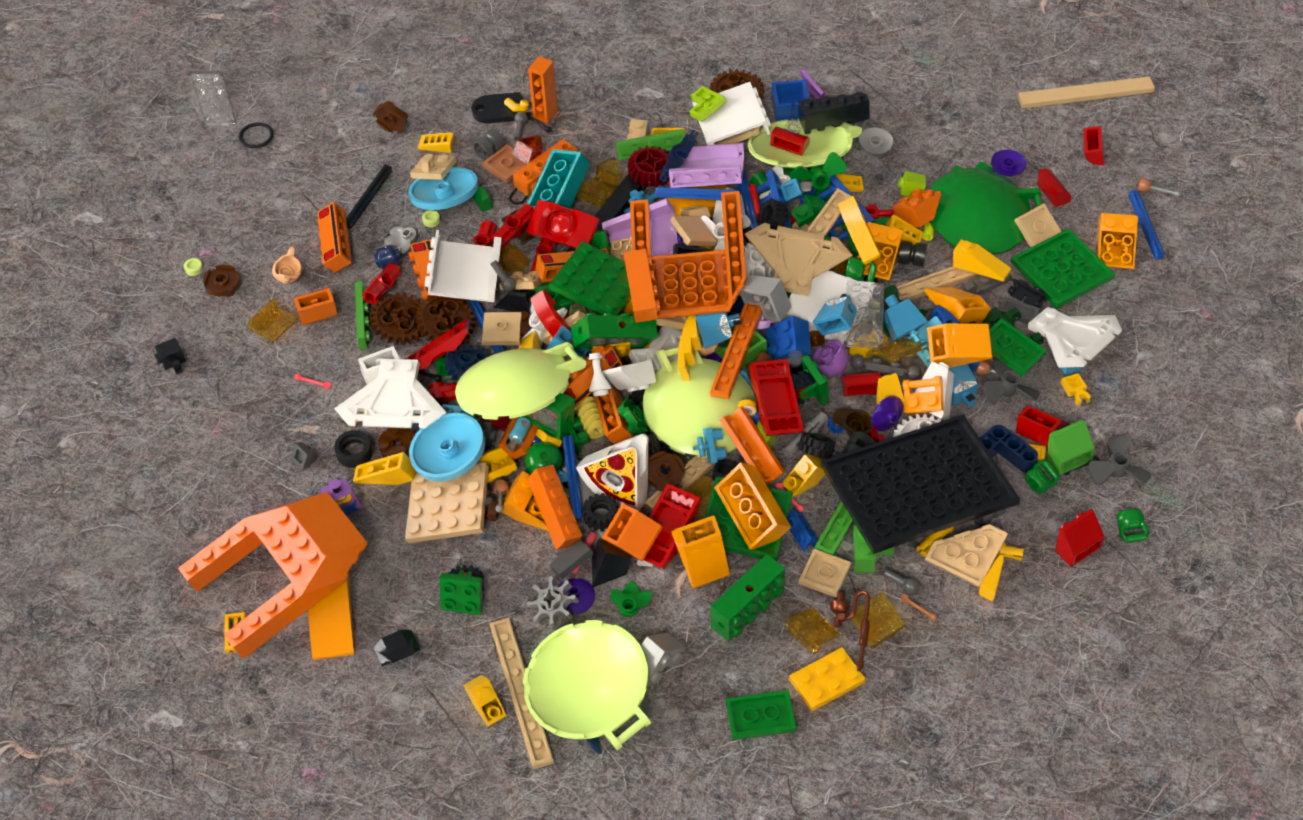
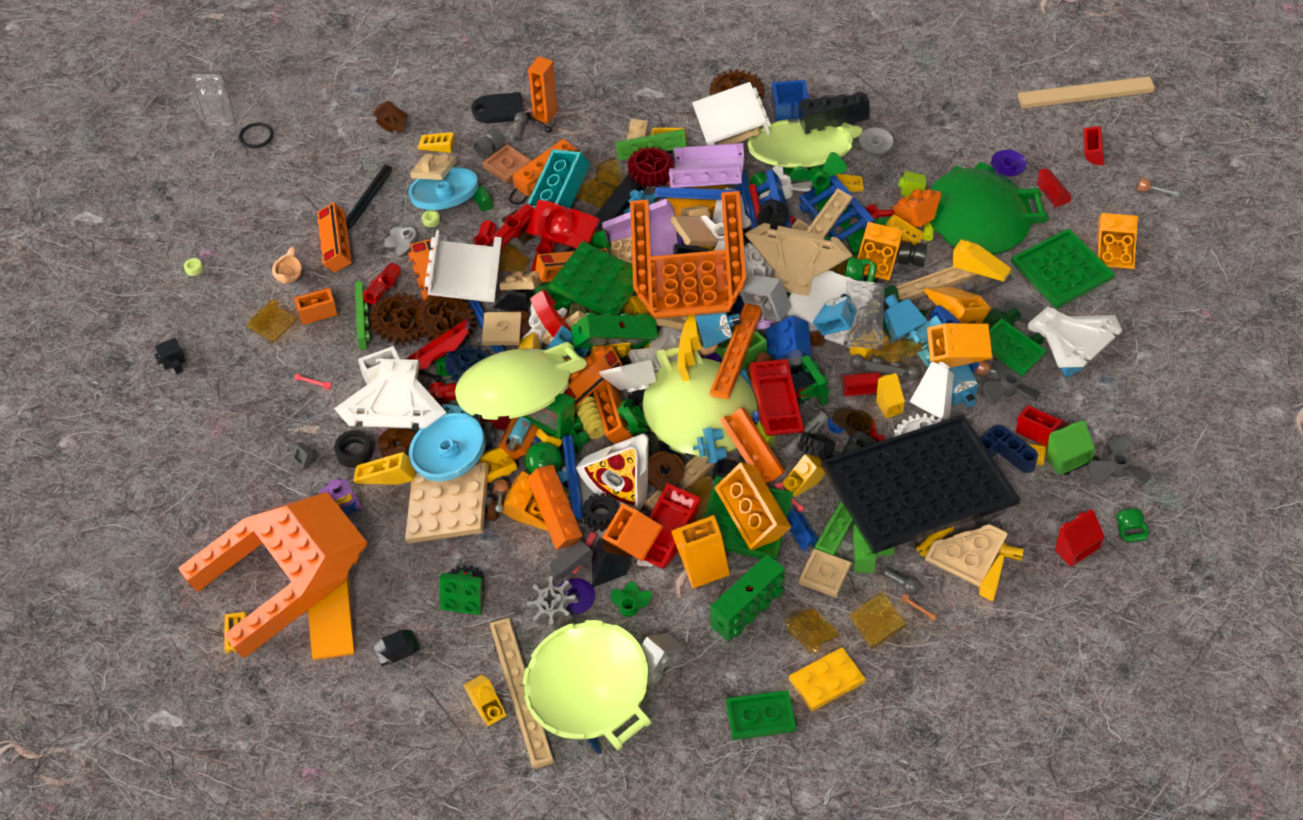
reddish brown plate [203,264,241,297] -> none
dark blue head [374,244,402,269] -> none
dark grey bar [490,260,516,292] -> none
yellow arm [504,98,529,112] -> none
clear red slope [512,135,543,164] -> none
white piece [588,352,612,397] -> none
orange brick [623,248,661,323] -> none
dark blue piece [659,130,698,182] -> none
lime plate [689,86,726,122] -> none
yellow tile [737,399,757,417] -> none
red brick [770,127,810,156] -> none
dark azure tile [780,178,804,203] -> none
clear plate [785,120,802,134] -> none
green slope [790,194,826,227] -> none
medium lavender arm [800,69,827,99] -> none
medium lavender cylinder [811,339,849,377] -> none
copper piece [830,590,870,671] -> none
yellow slope [837,196,881,265] -> none
dark purple dish [872,396,903,431] -> none
light orange plate [902,376,944,415] -> none
black hinge [1007,278,1047,308] -> none
tan plate [1014,203,1062,247] -> none
green piece [1025,460,1059,494] -> none
yellow plate [1060,373,1090,406] -> none
blue axle [1129,190,1165,260] -> none

